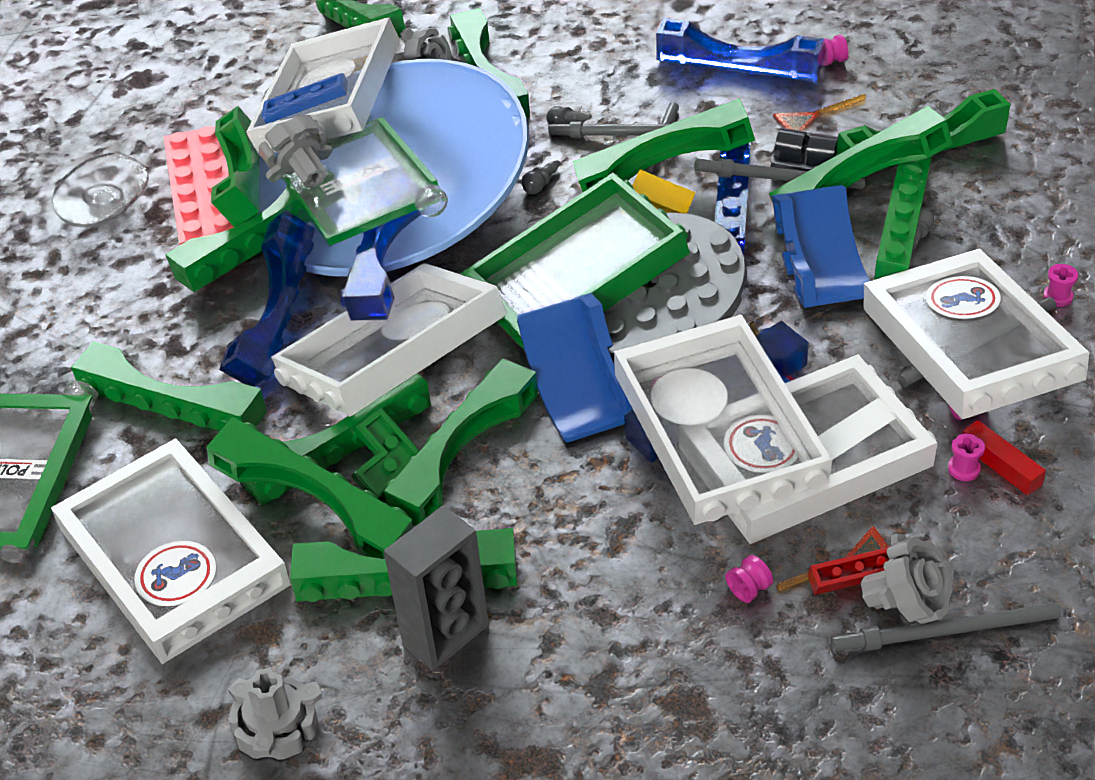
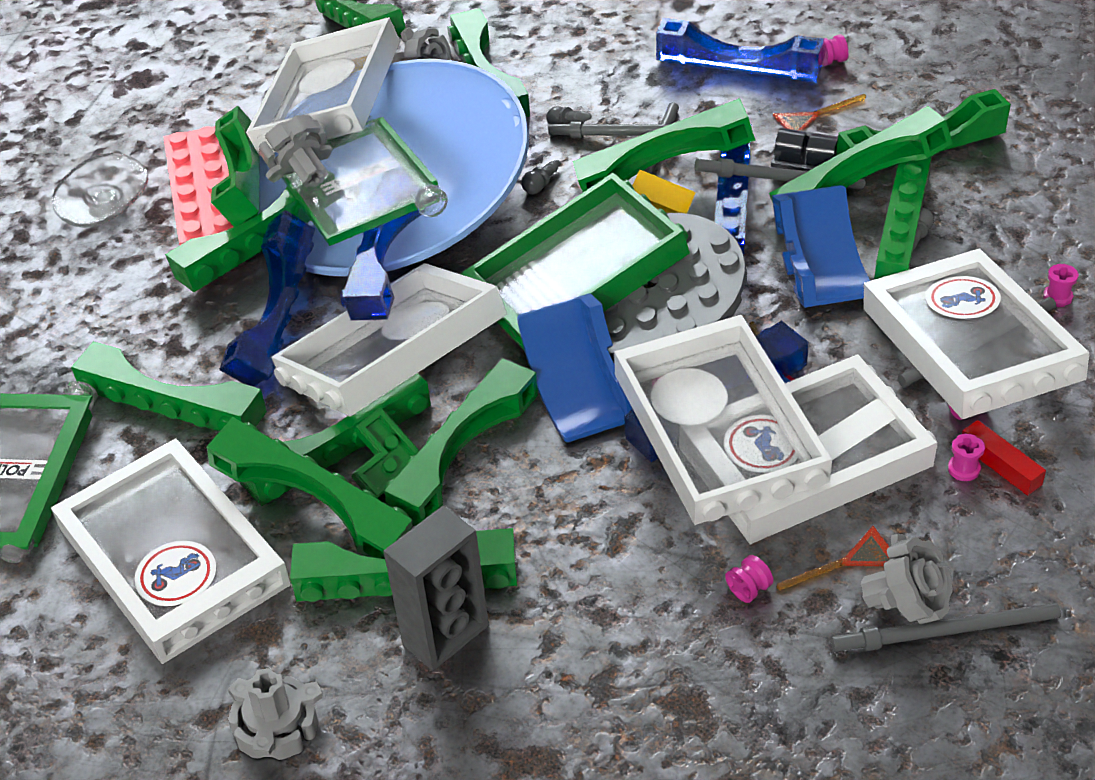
blue tile [261,73,348,124] -> none
red piece [807,547,889,595] -> none

